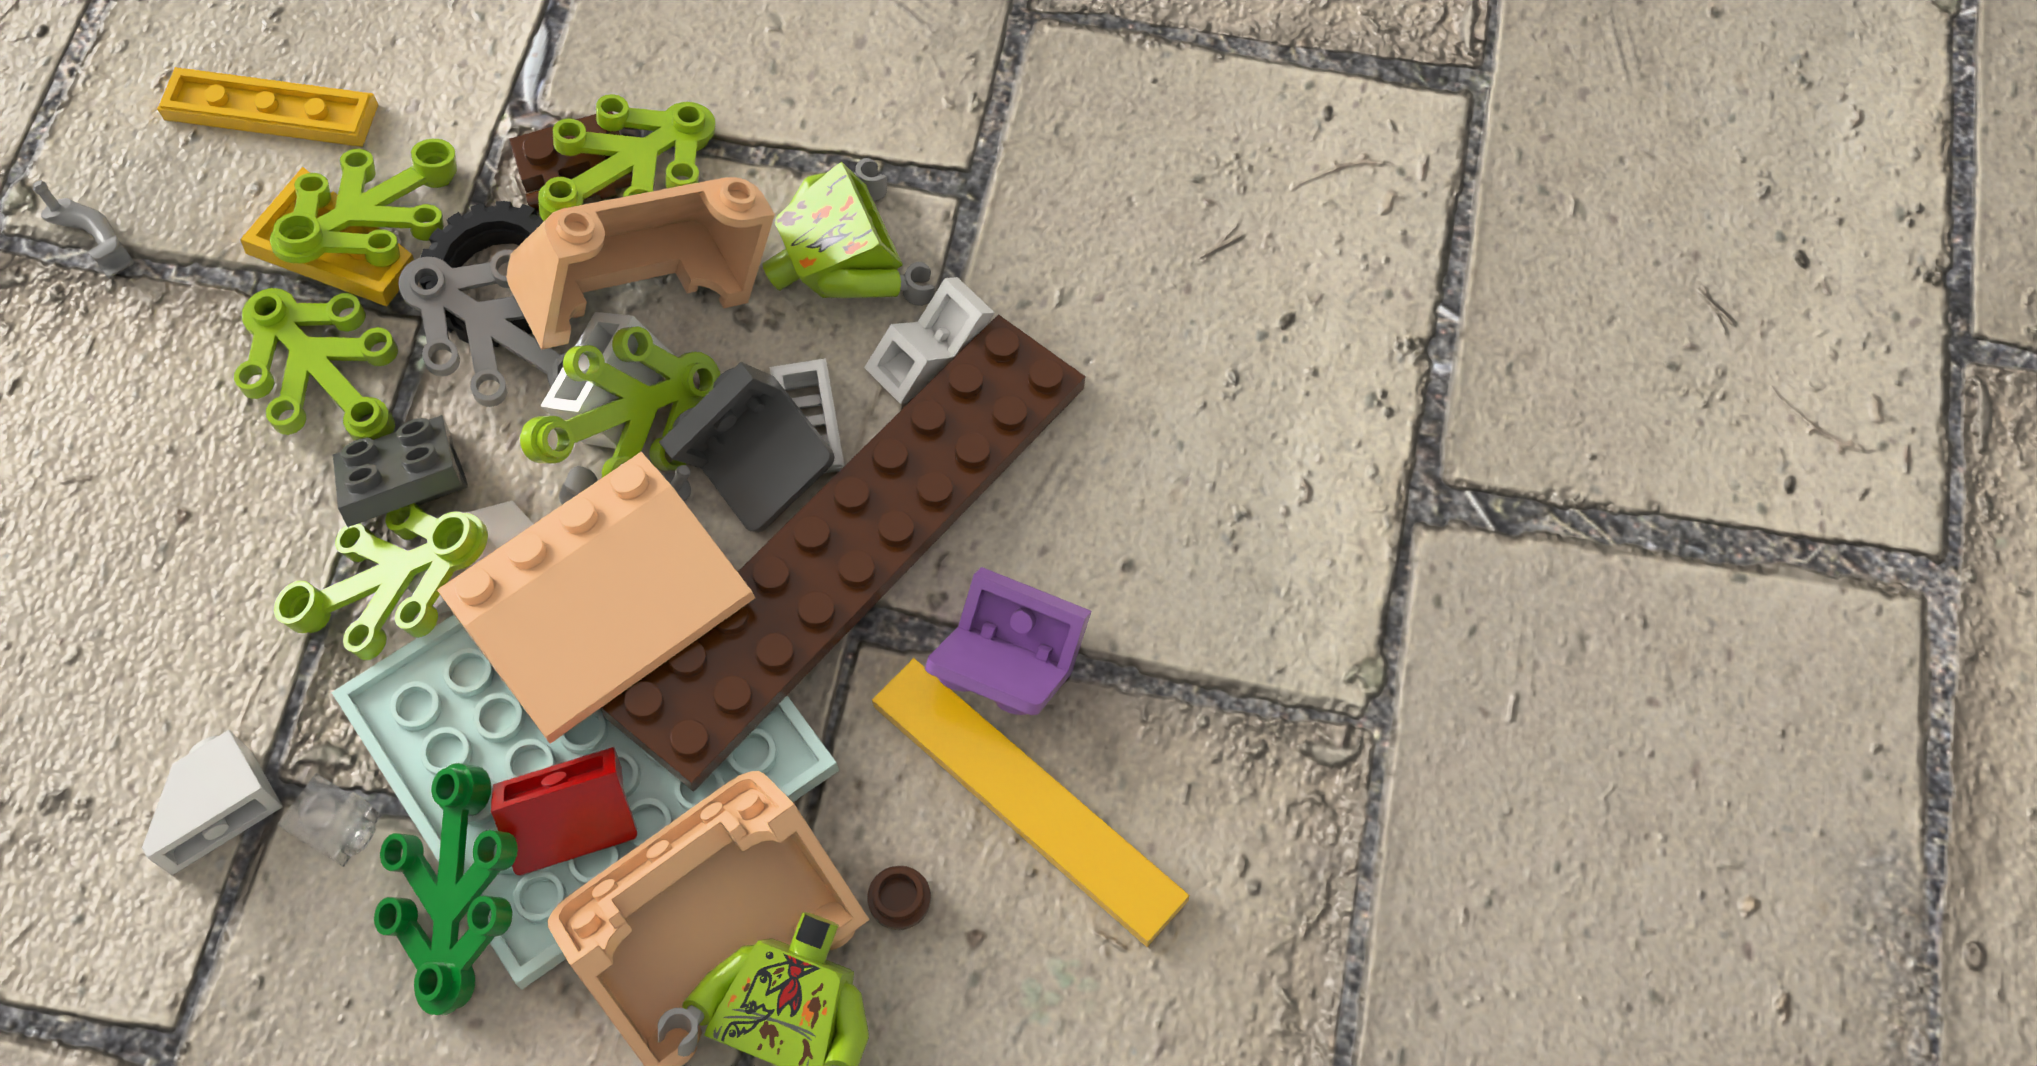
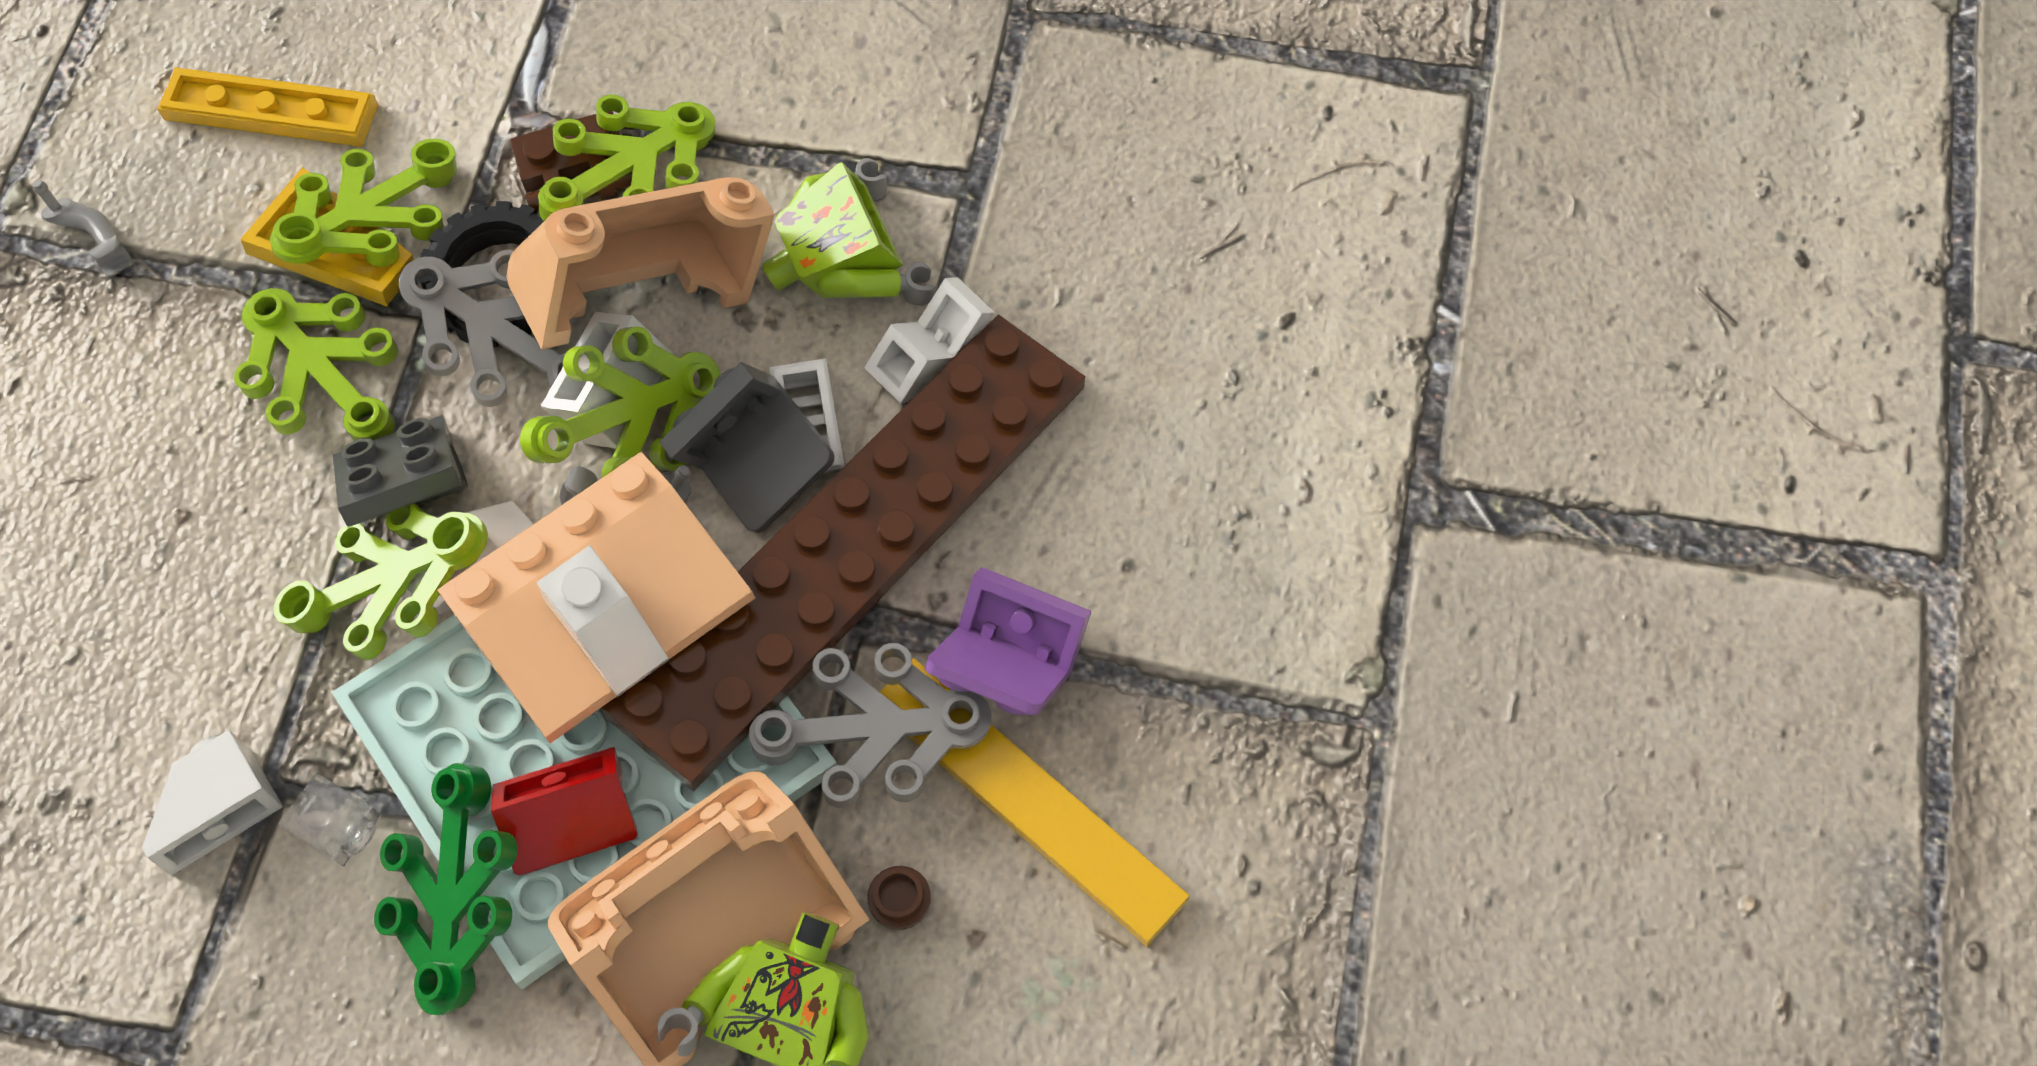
none -> white slope [536,545,669,697]
none -> light grey plant [749,643,991,808]

